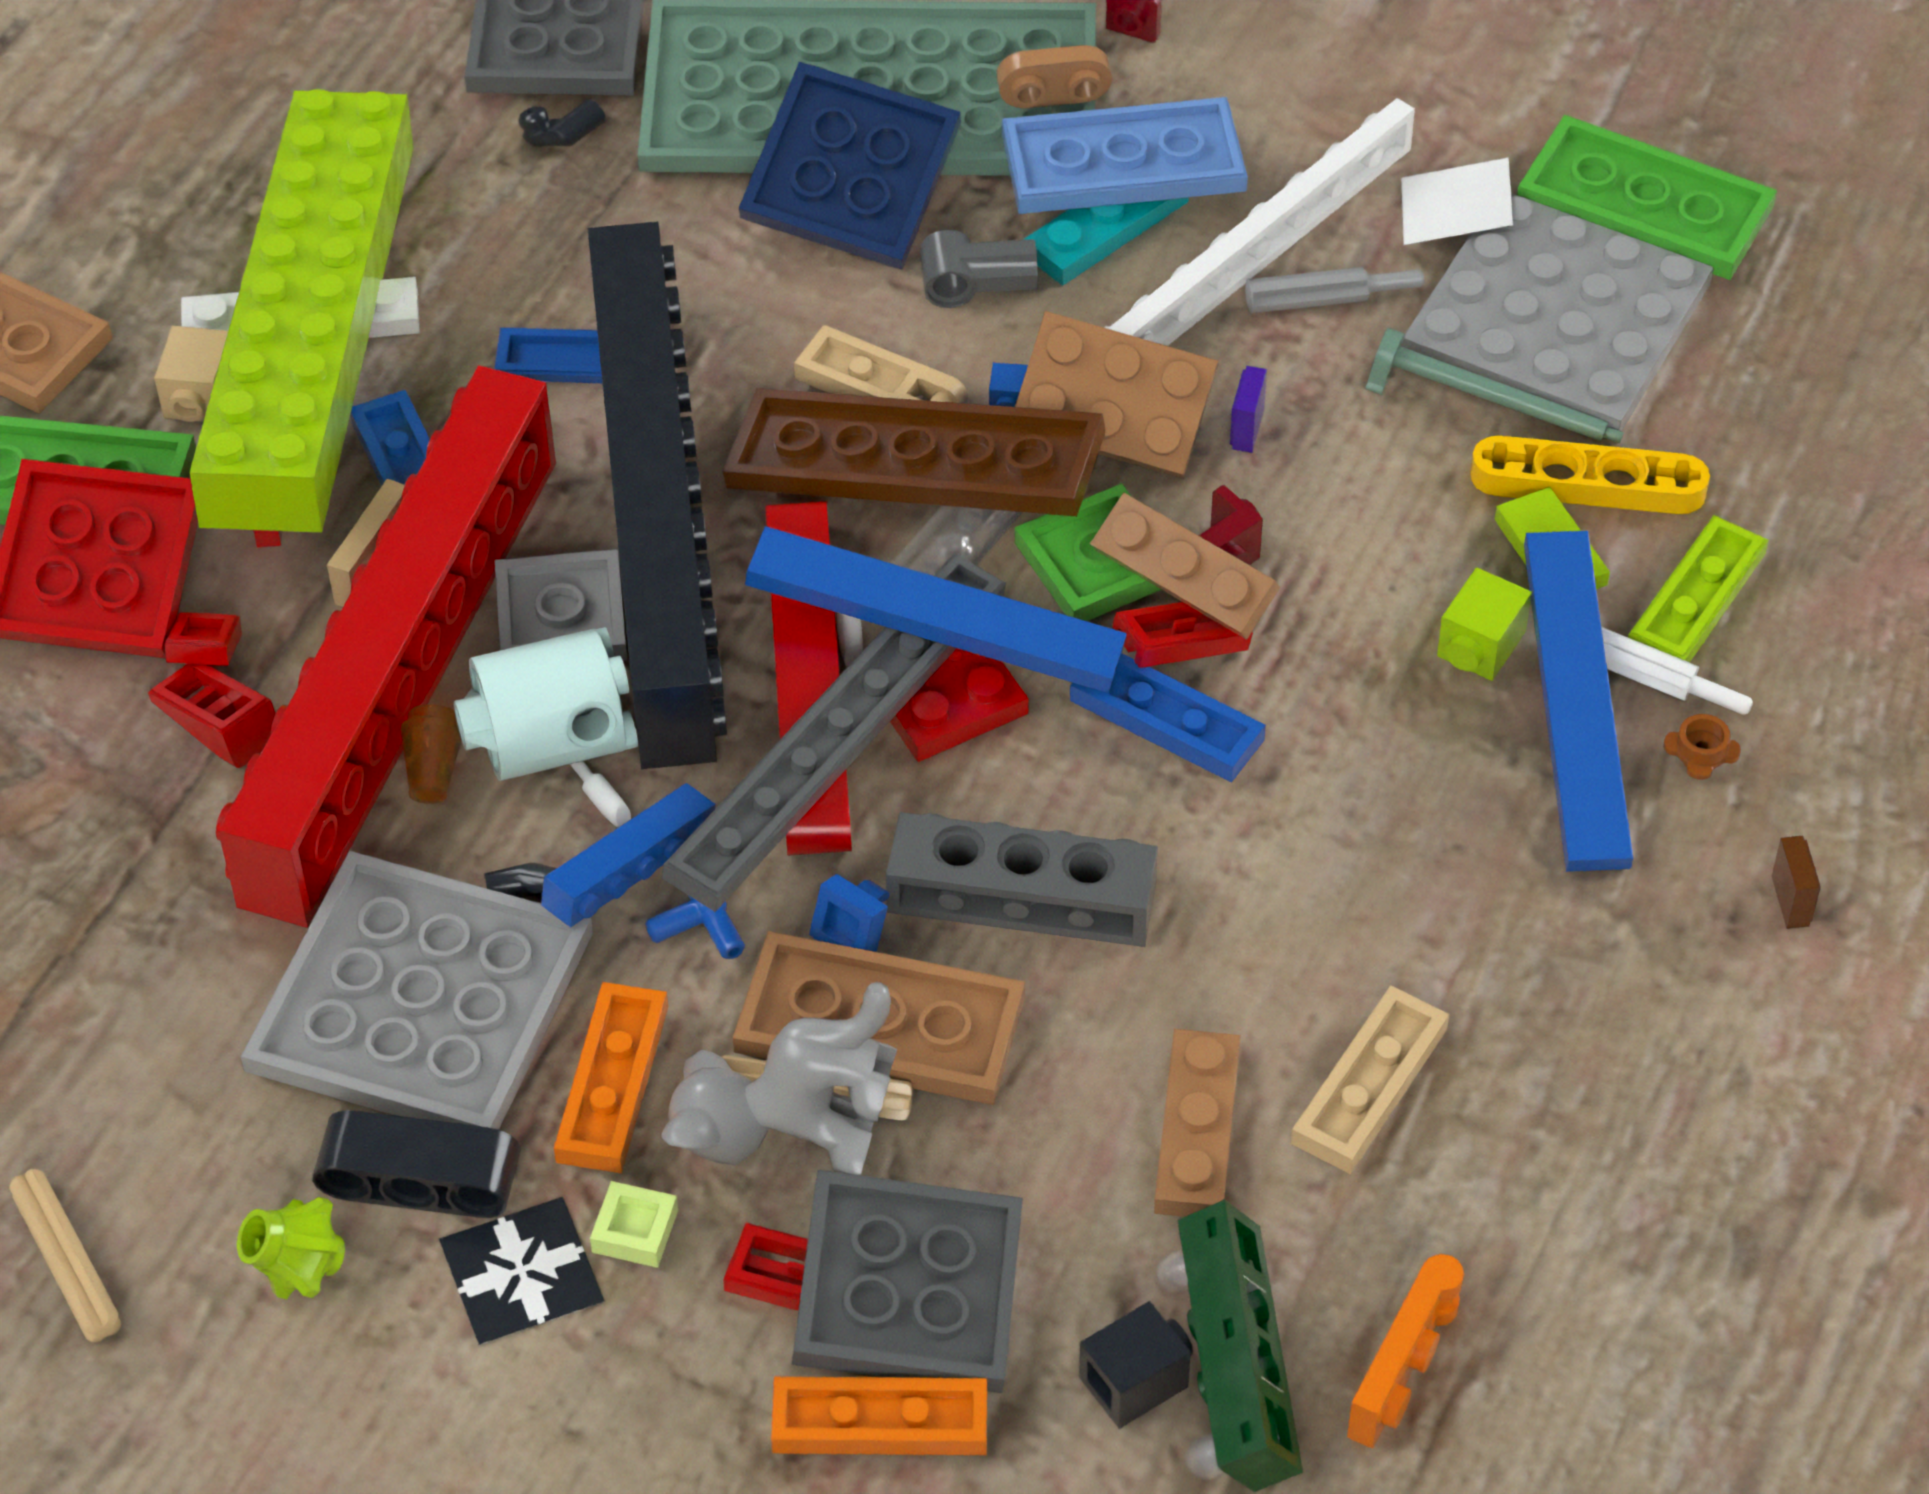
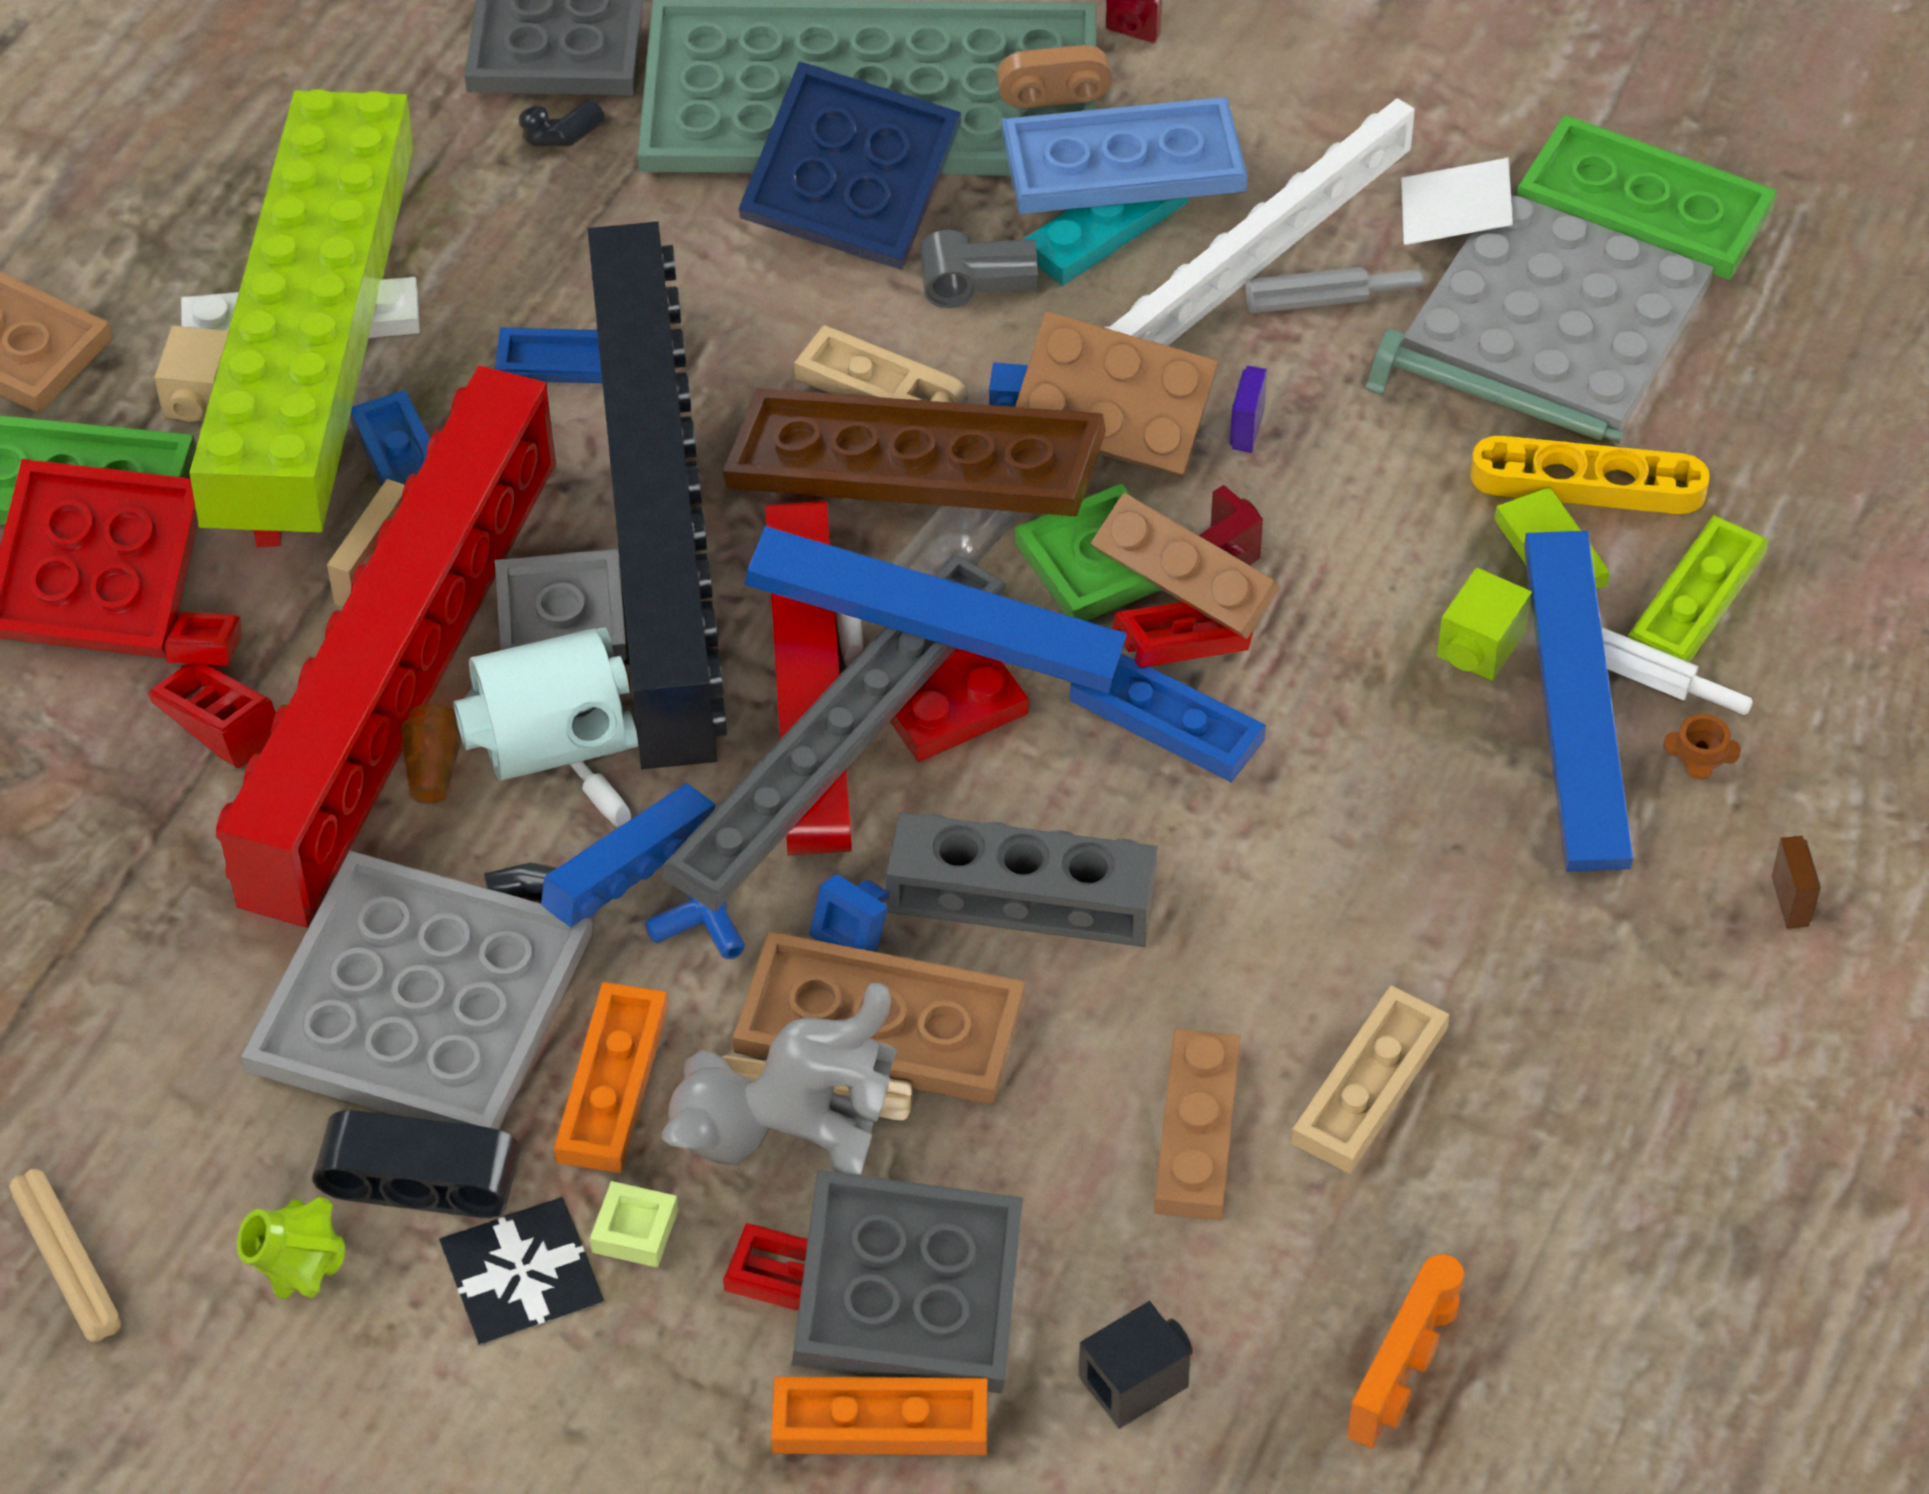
dark green piece [1156,1199,1303,1492] -> none

